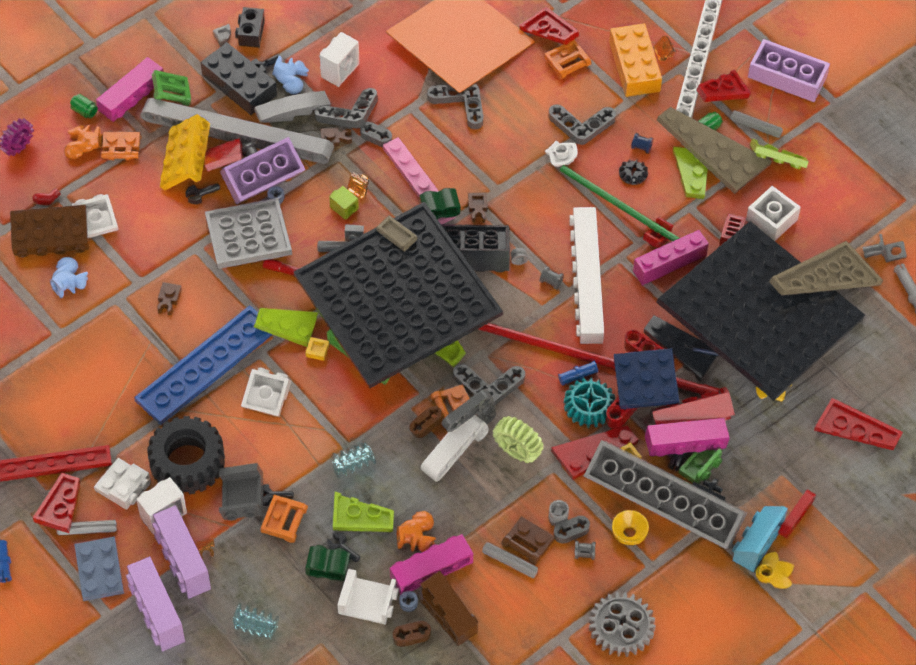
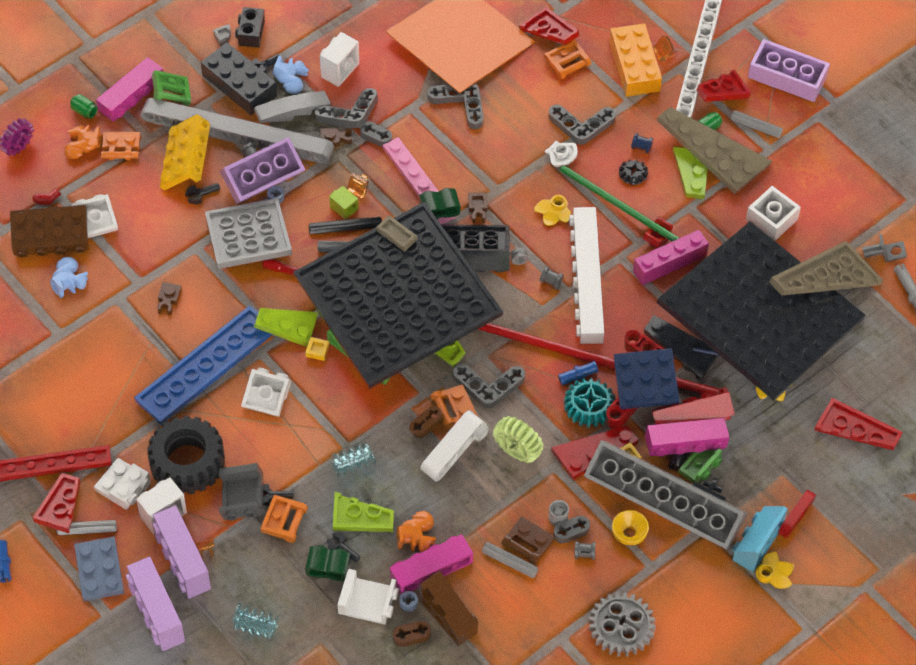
red tile [205,138,242,171] -> none
light grey plate [345,224,364,241] -> none
dark grey beam [442,389,496,432] -> none
slope [719,213,746,245] -> none
lime wing [750,138,809,169] -> none
none -> black axle [308,216,382,234]
none -> yellow plate [534,195,571,226]

